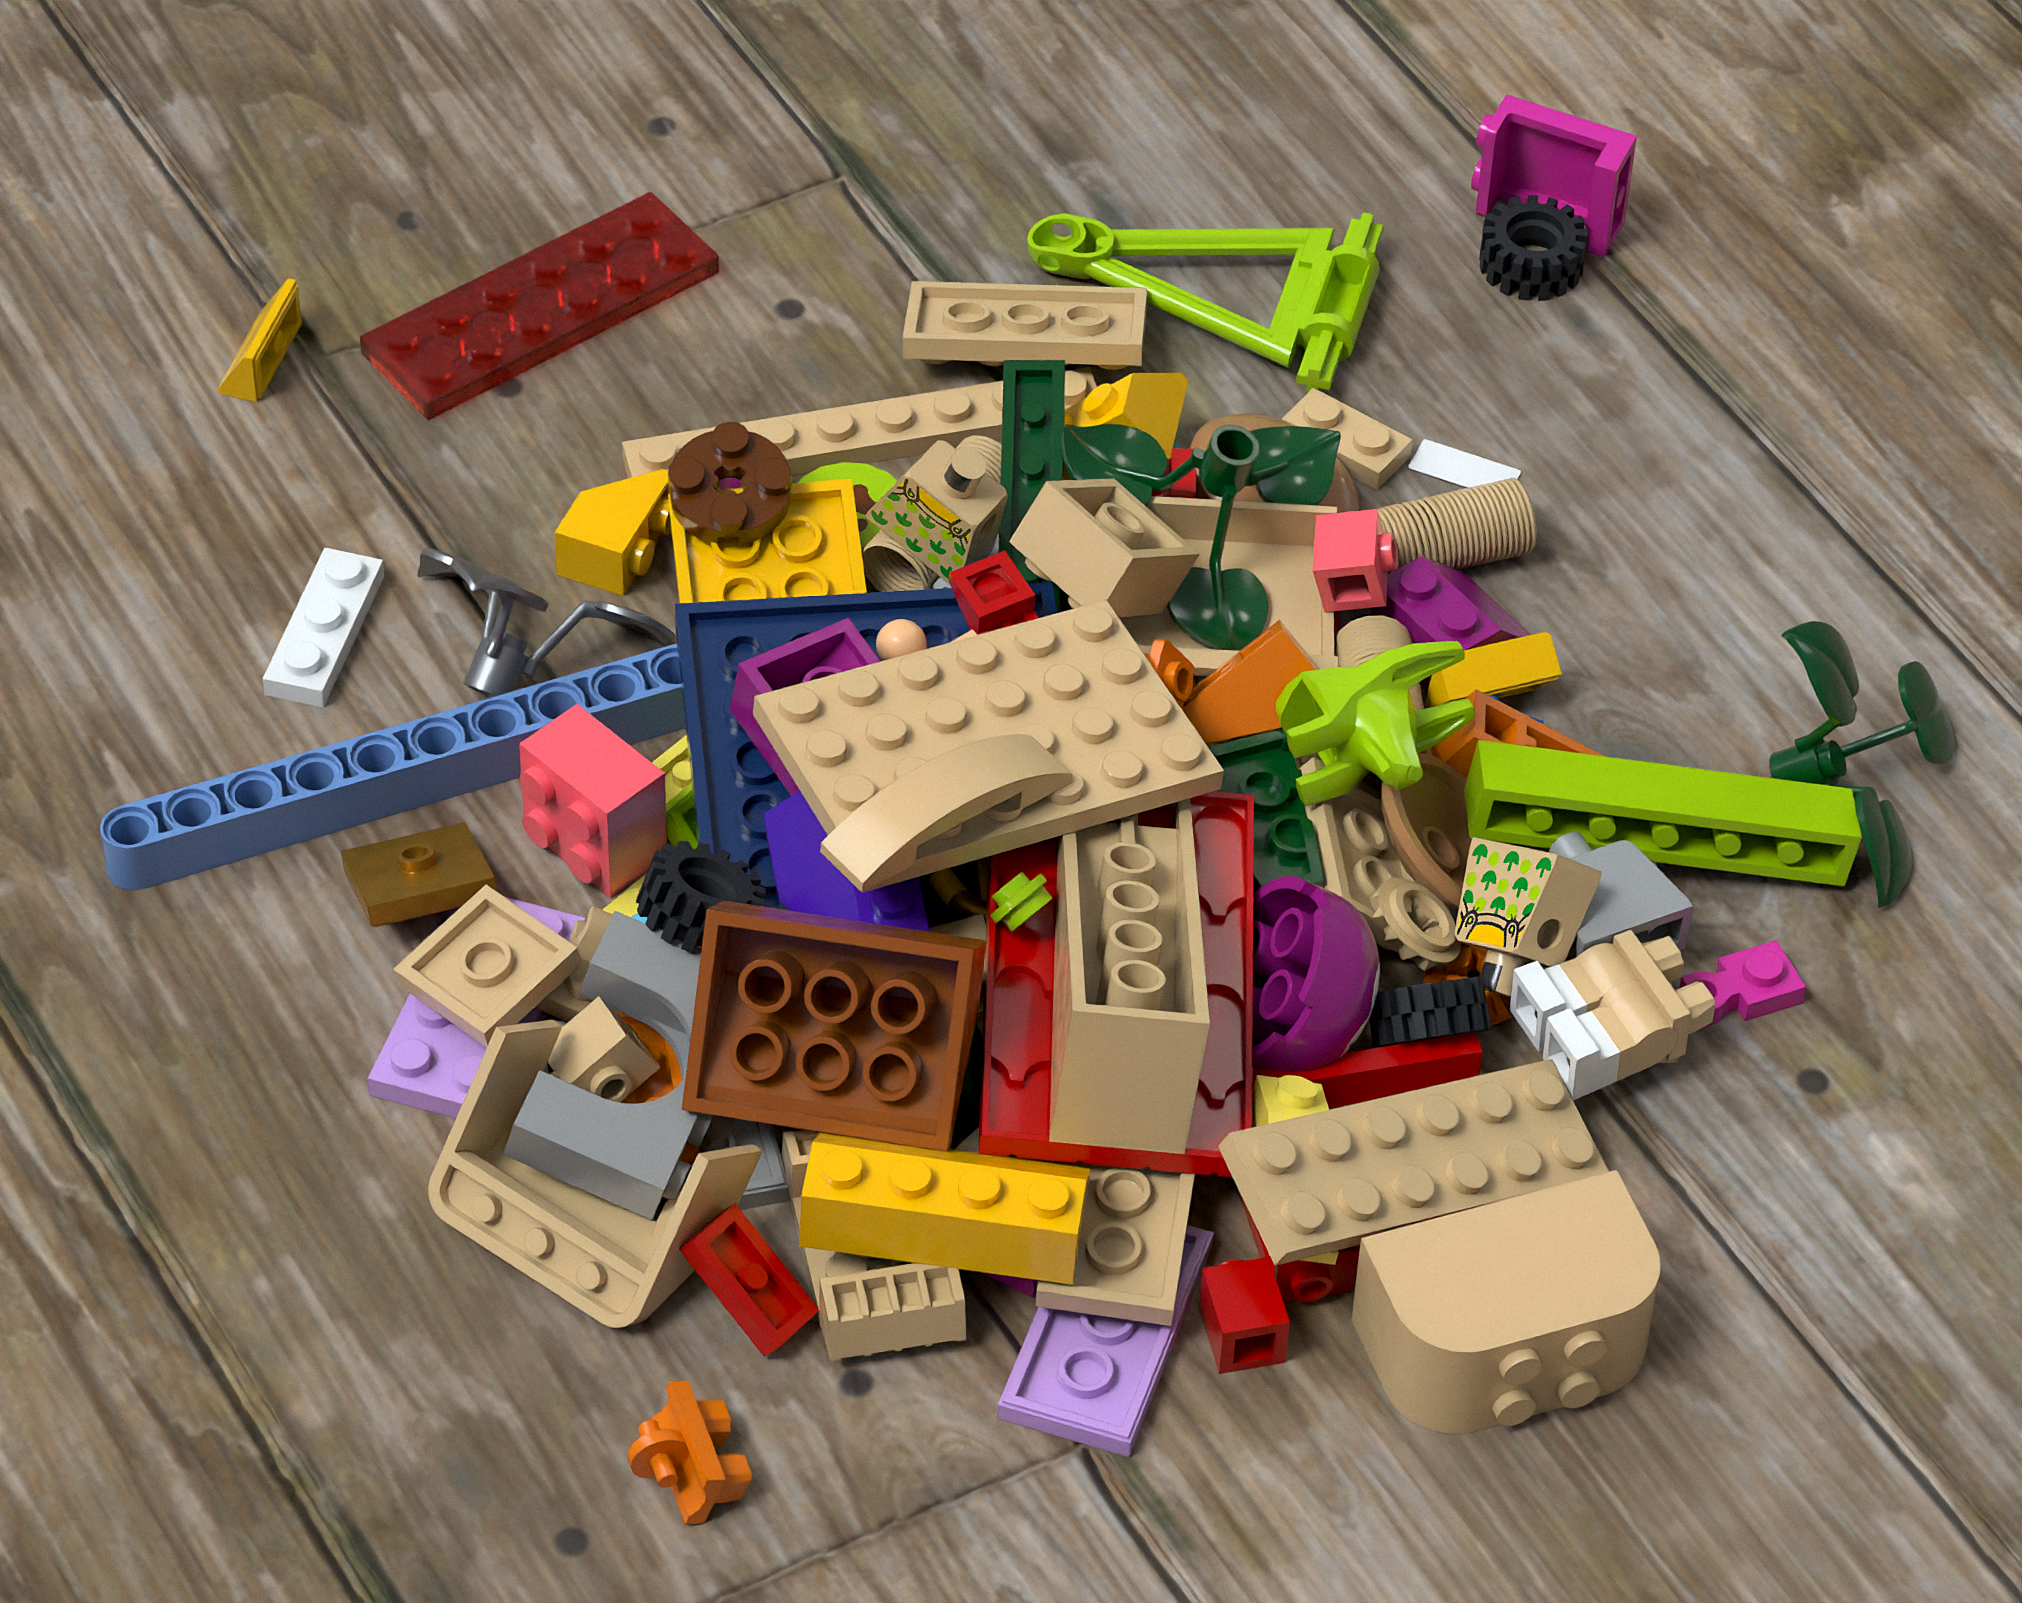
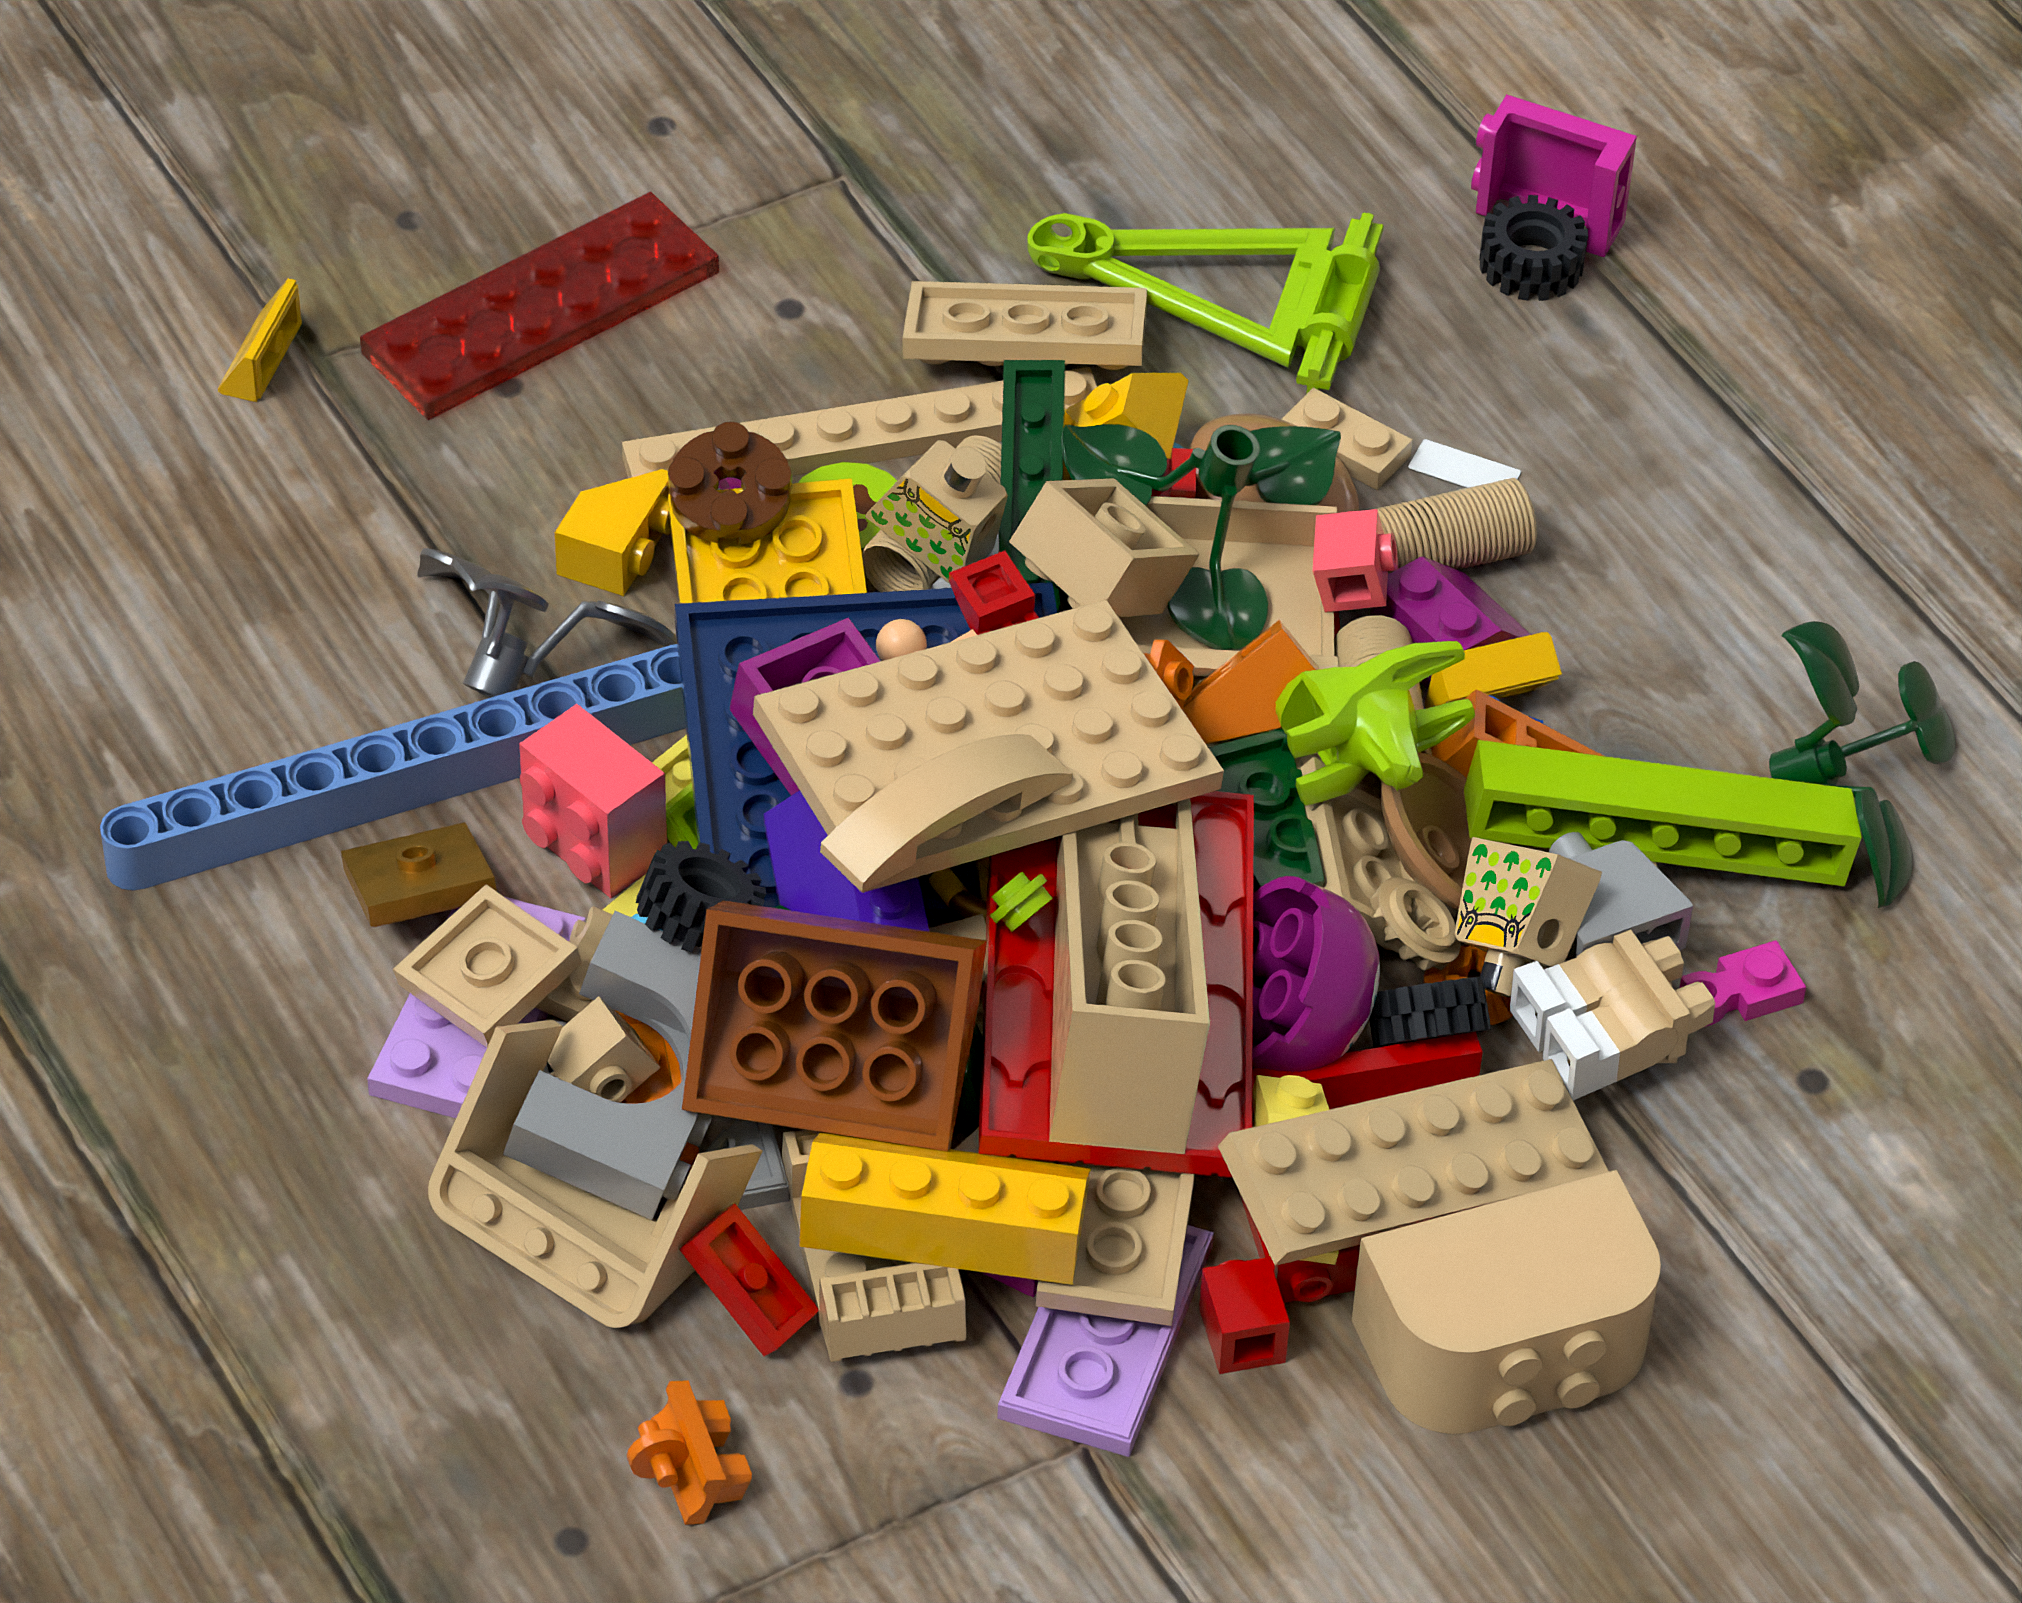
white plate [263,547,384,708] -> none

